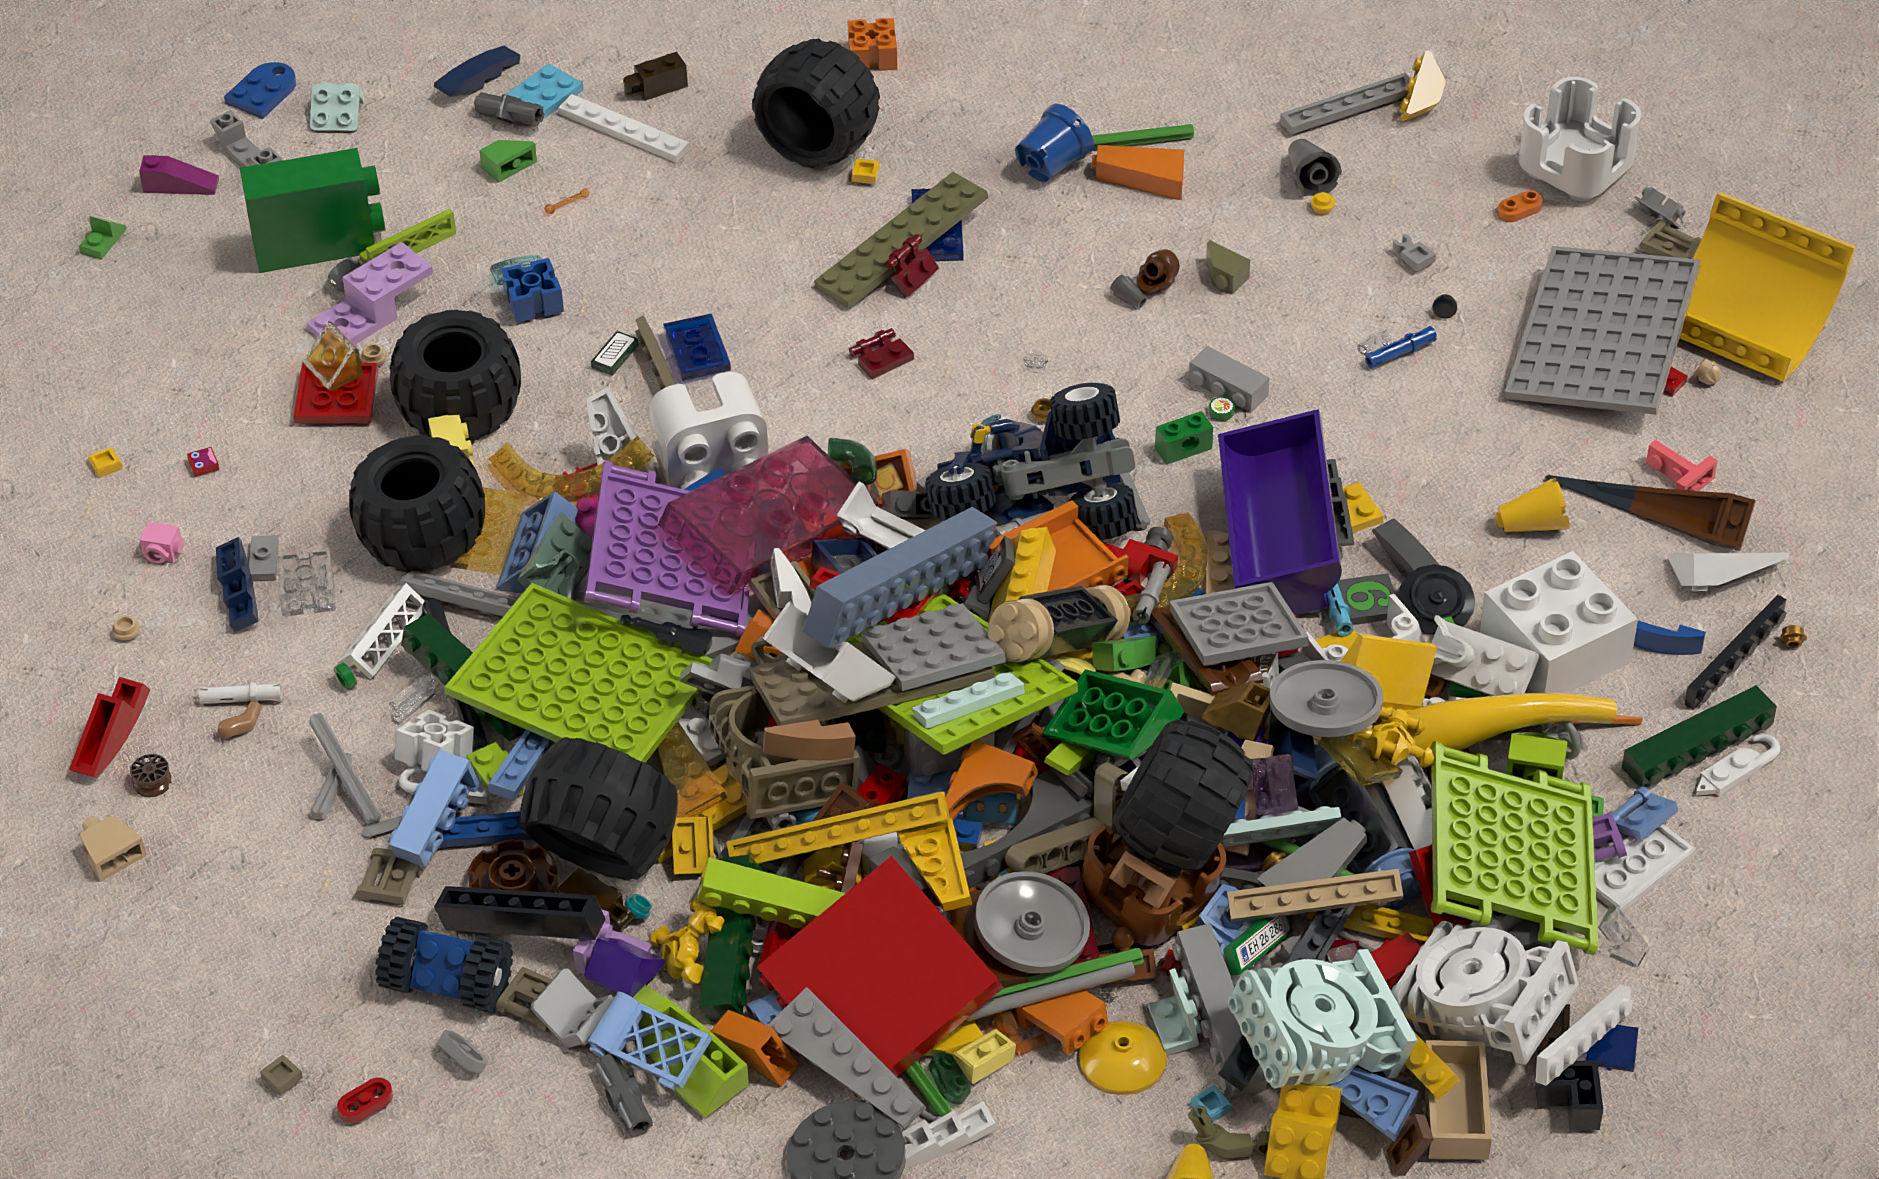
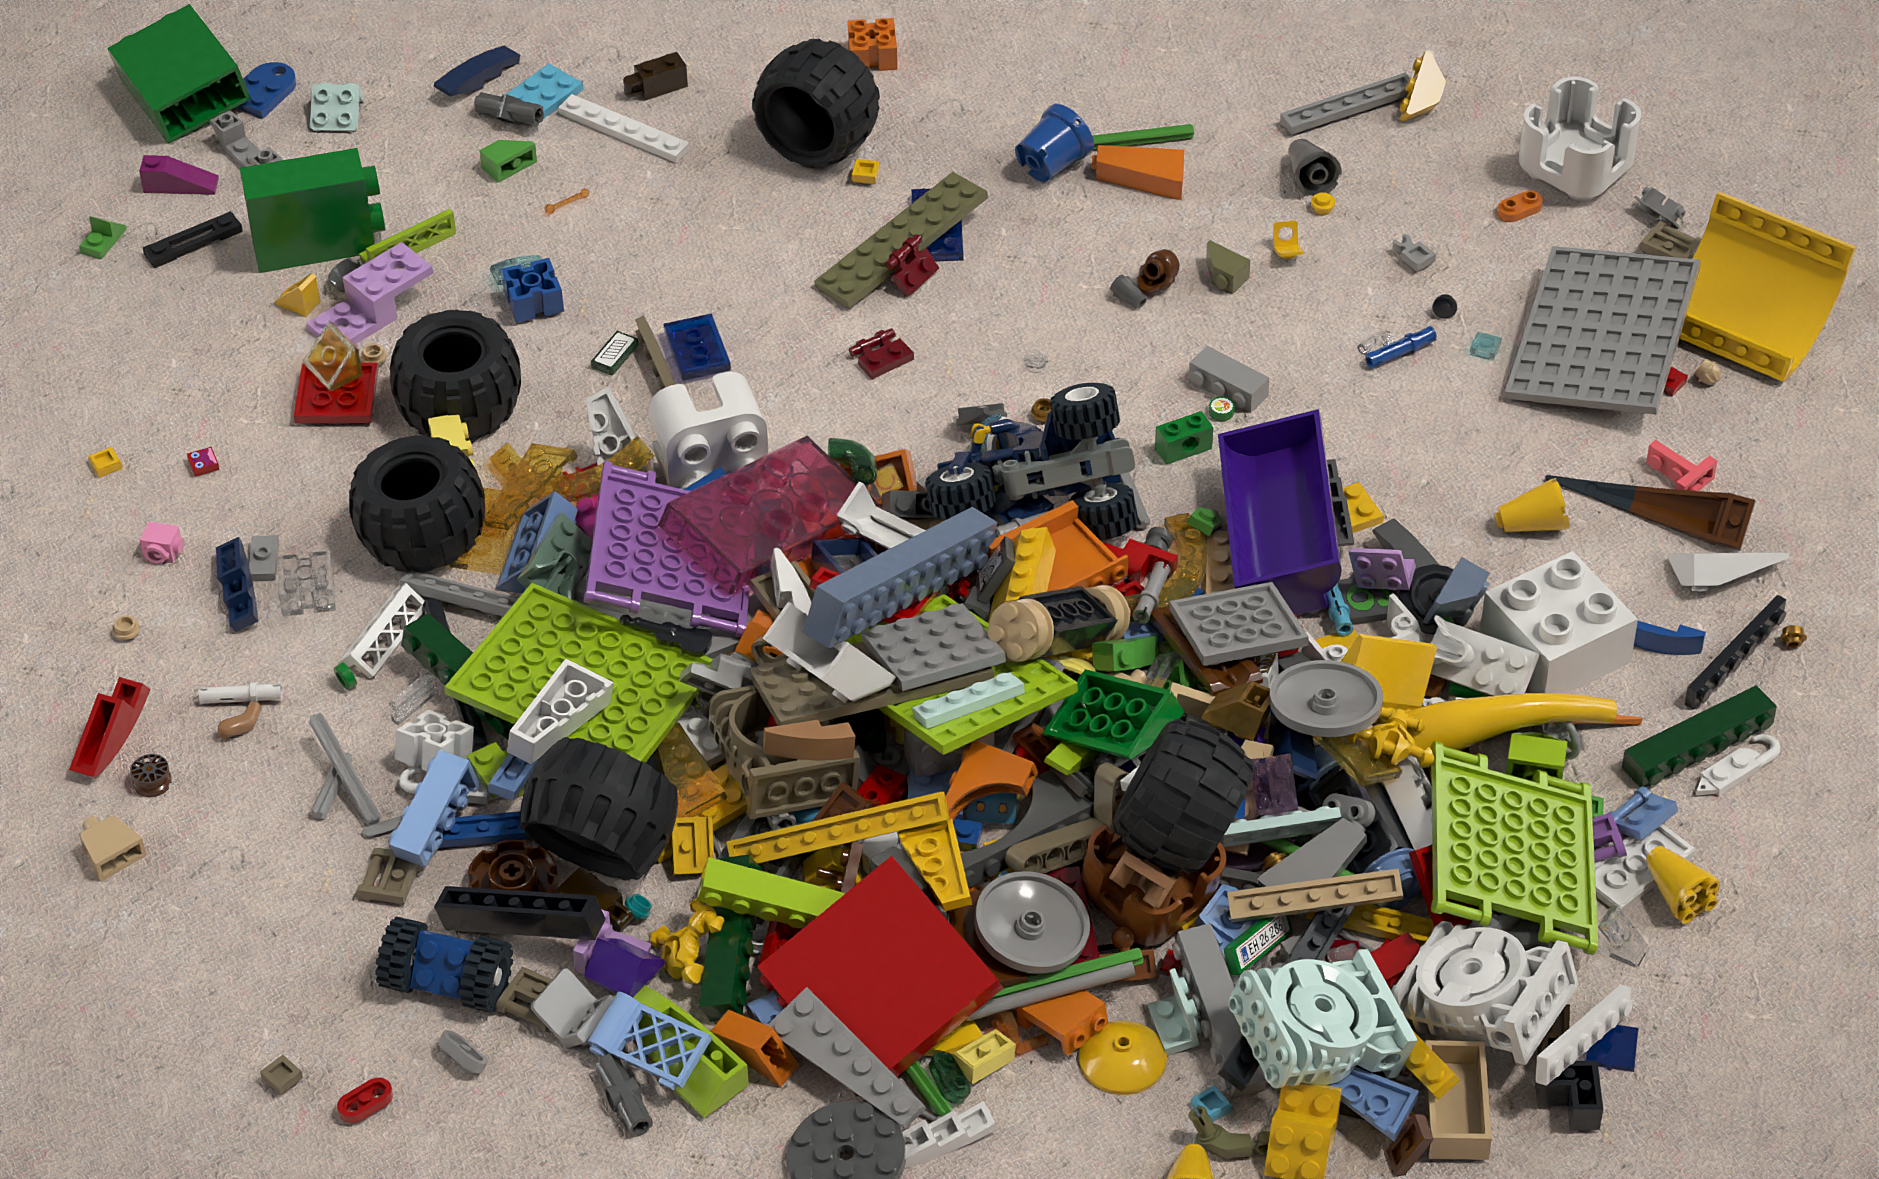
none -> green brick [107,4,251,144]
none -> black container [143,211,243,268]
none -> yellow slope [274,273,320,317]
none -> clear yellow wing [484,443,578,530]
none -> white wedge [507,659,614,764]
none -> dark grey slope [953,403,1007,427]
none -> bright green plate [1187,507,1222,536]
none -> yellow bracket [1273,220,1304,259]
none -> light grey plate [1322,793,1375,828]
none -> lavender bracket [1349,548,1416,590]
none -> sand blue slope [1423,557,1490,624]
none -> clear light blue plate [1470,331,1502,361]
none -> yellow cone [1646,846,1720,924]

